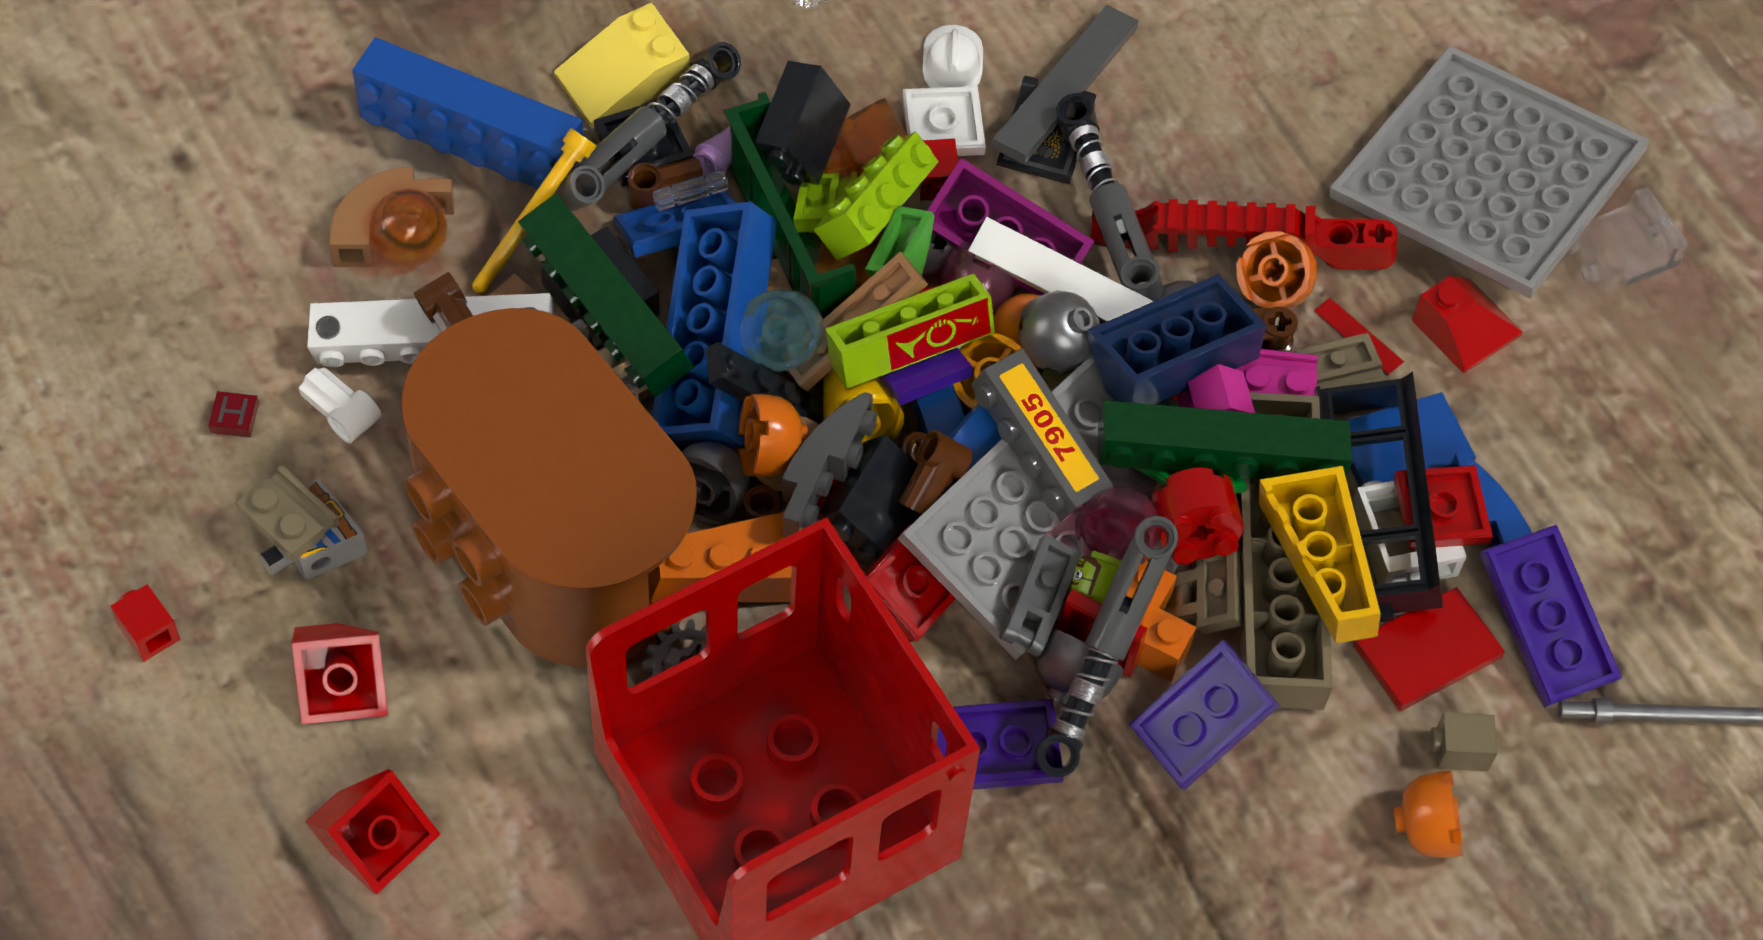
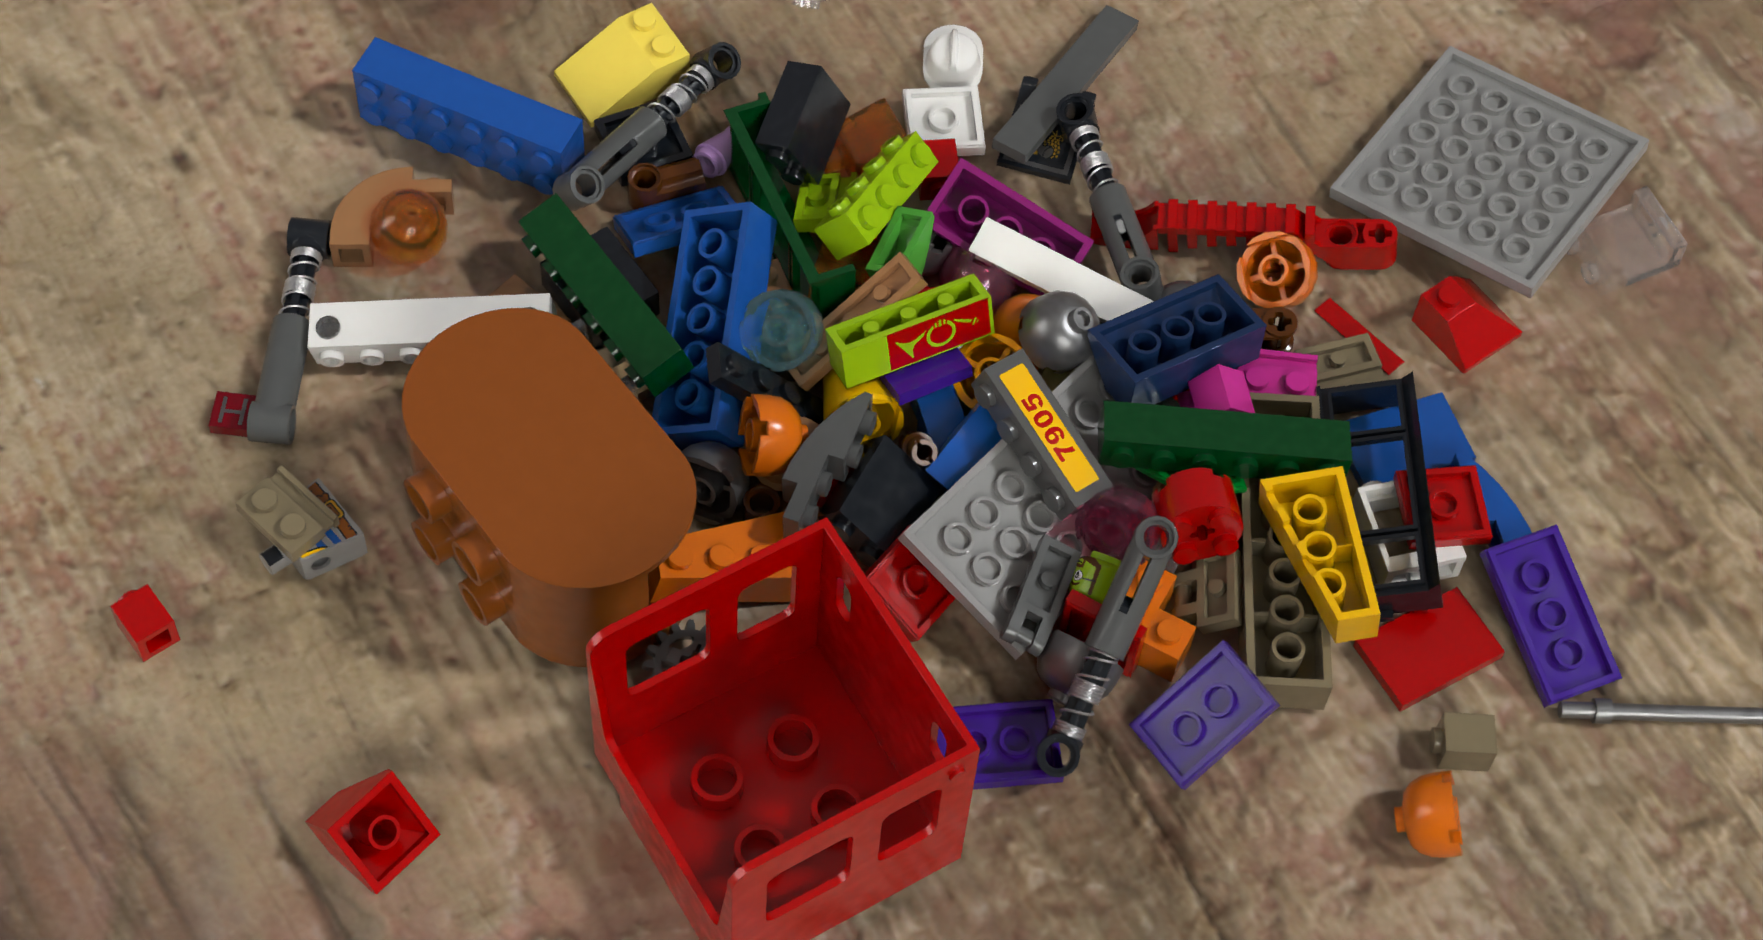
red slope [292,623,388,724] -> none
white piece [299,367,382,444] -> none
reddish brown piece [413,272,473,332] -> none
yellow piece [472,128,597,293] -> none
clear axle [653,170,729,211] -> none
reddish brown piece [899,430,972,514] -> none
none -> dark grey piece [247,217,332,445]

